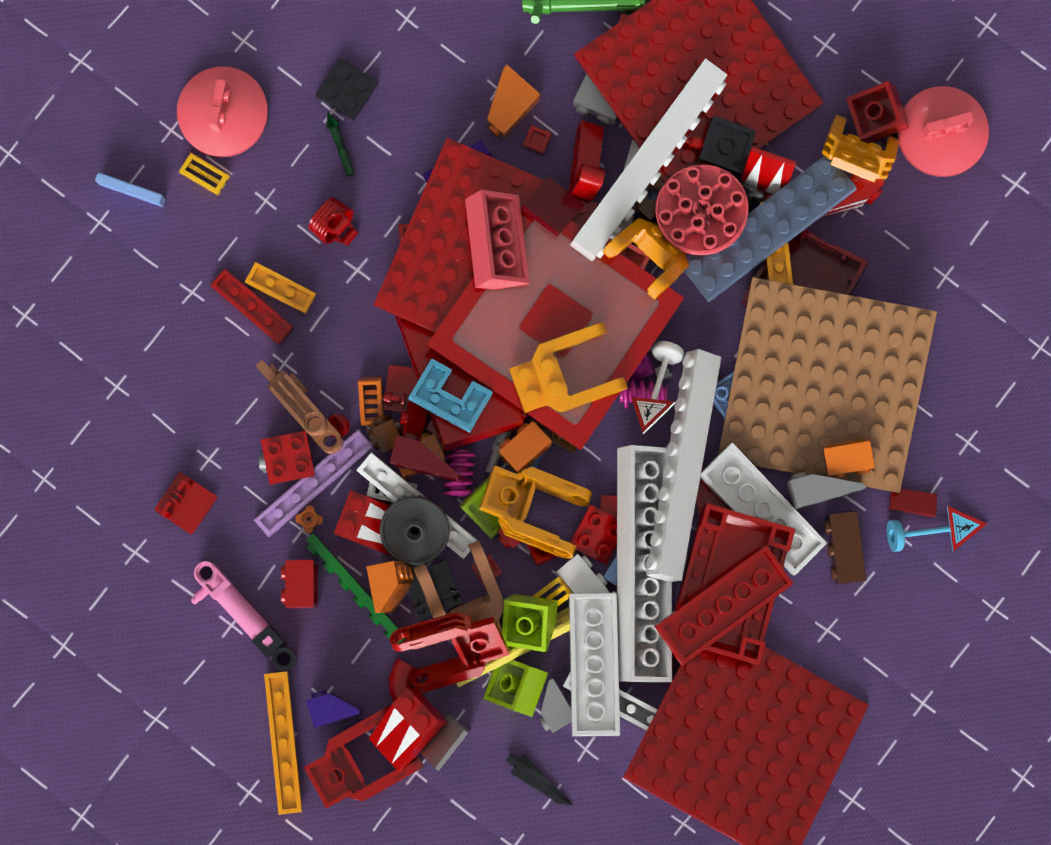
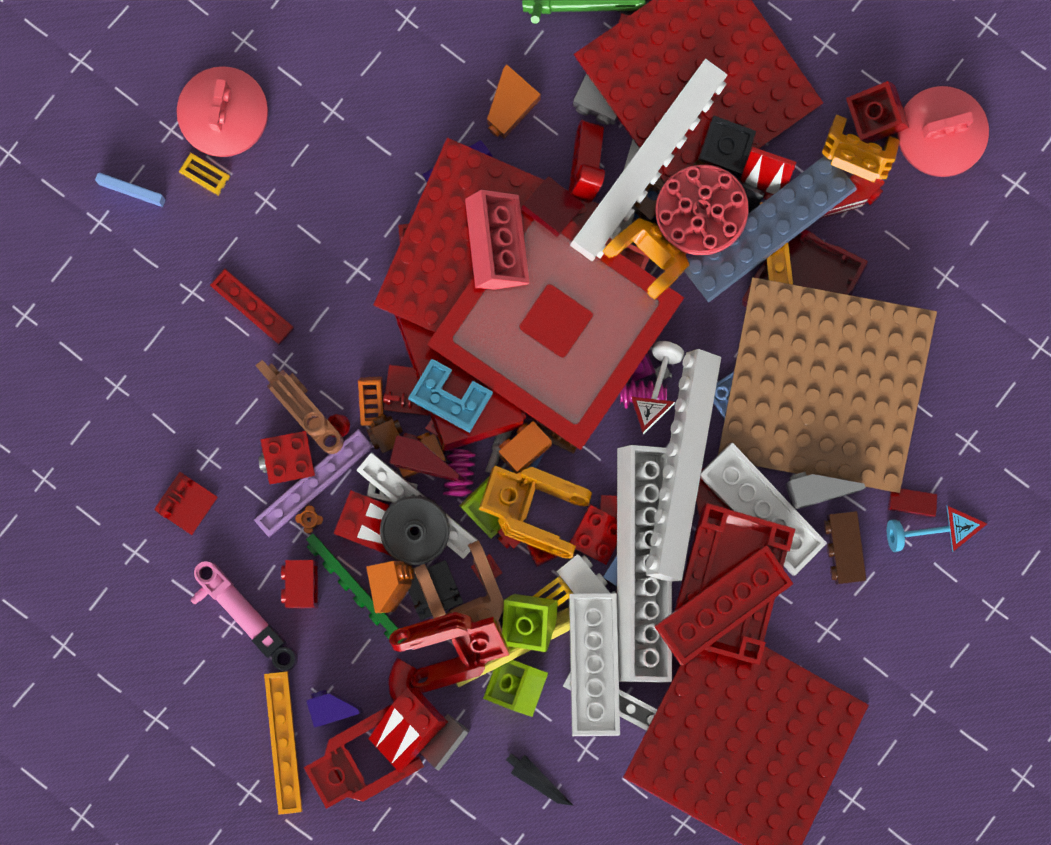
light orange plate [245,262,317,314] -> none
red piece [308,197,359,246] -> none
black plate [315,58,379,121] -> none
dark green piece [326,112,355,177] -> none
red plate [400,402,426,438] -> none
light orange plate [509,322,628,413] -> none
red tile [523,125,552,155] -> none
light grey slope [539,678,572,733] -> none
red piece [686,136,704,150] -> none
orange brick [822,438,875,478] -> none

